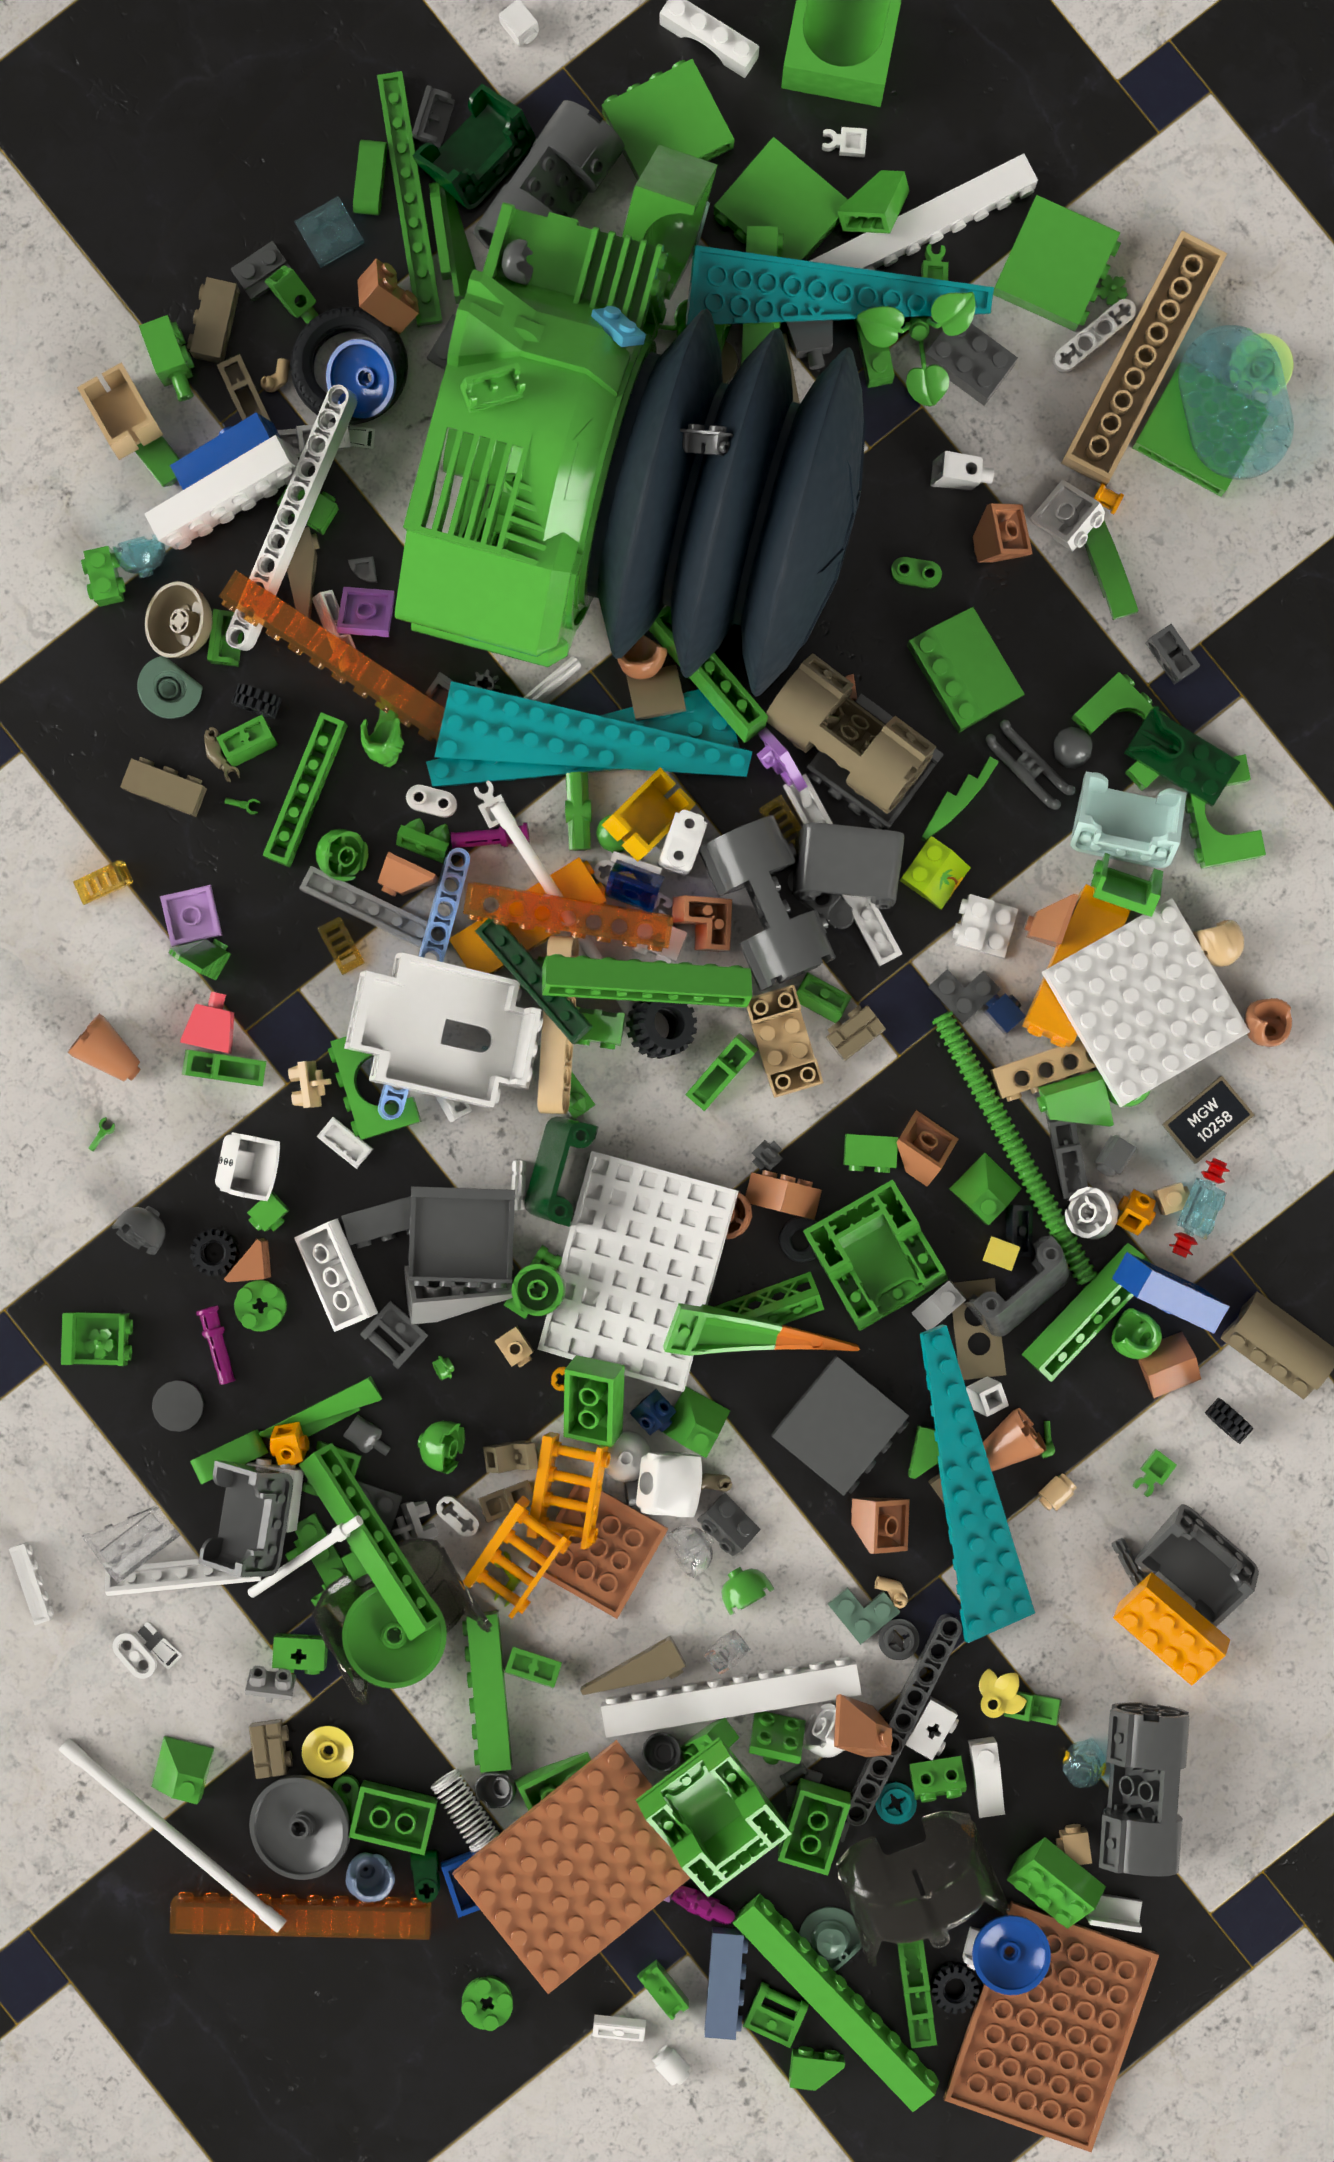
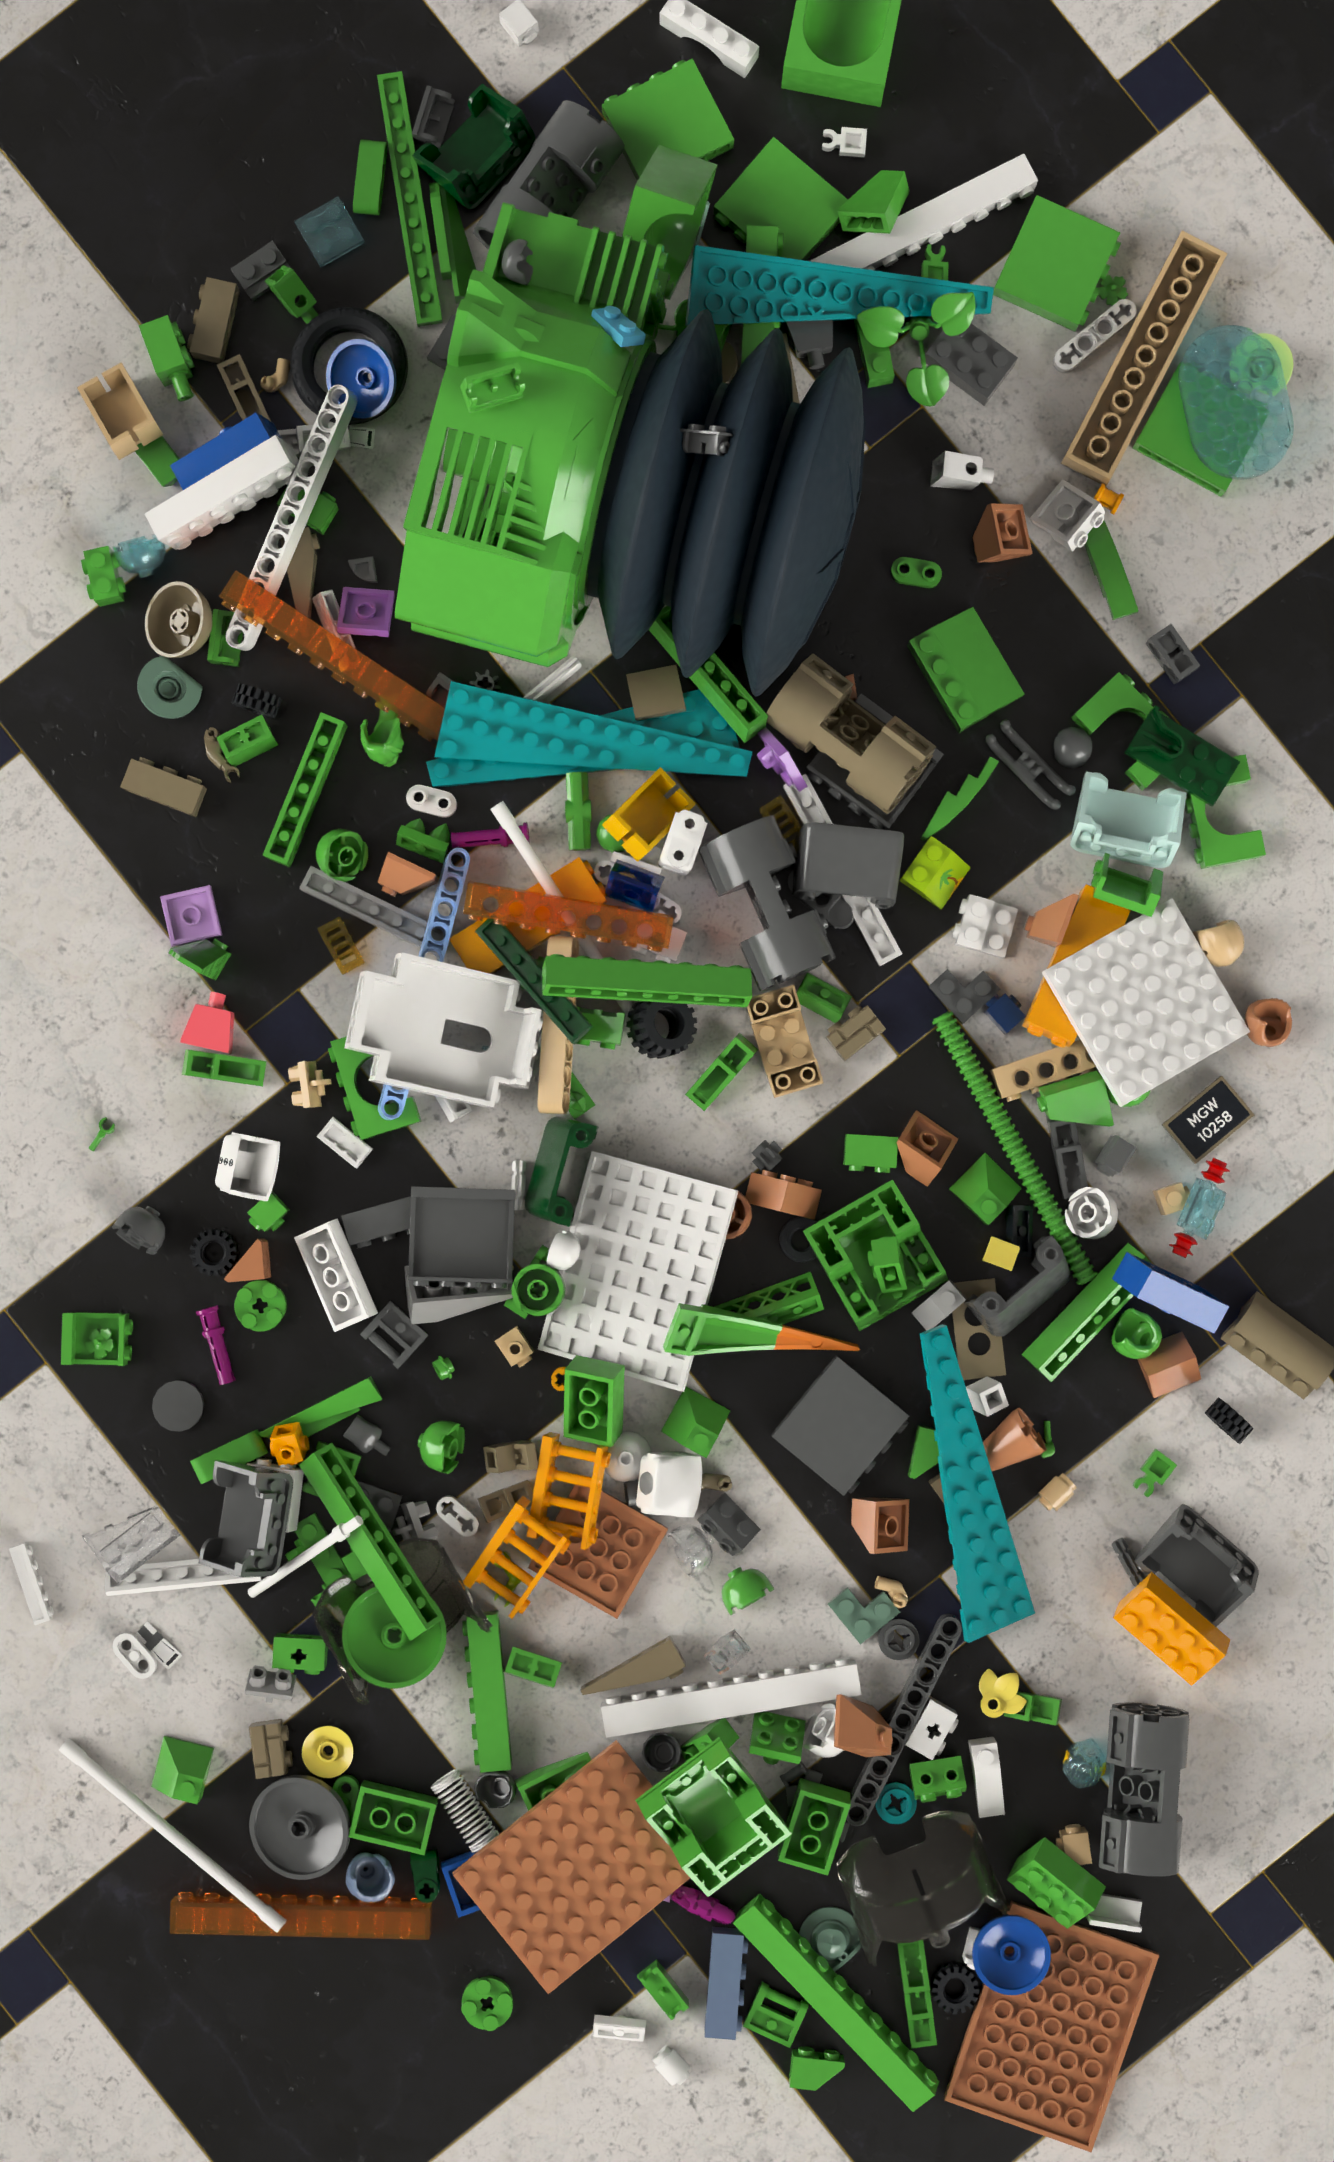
nougat cone [67,1013,141,1081] -> none
clear yellow slope [73,860,133,905] -> none
bright green hand [225,797,260,815] -> none
nougat brick [357,258,419,334] -> none
white plate [474,781,505,829] -> none
nougat piece [617,635,667,679] -> none
dark blue brick [630,1389,677,1436] -> none
nougat brick [672,895,732,952] -> none
light orange brick [1116,1189,1156,1236] -> none
none -> white hair [547,1230,581,1270]
none -> bright green brick [868,1236,907,1293]

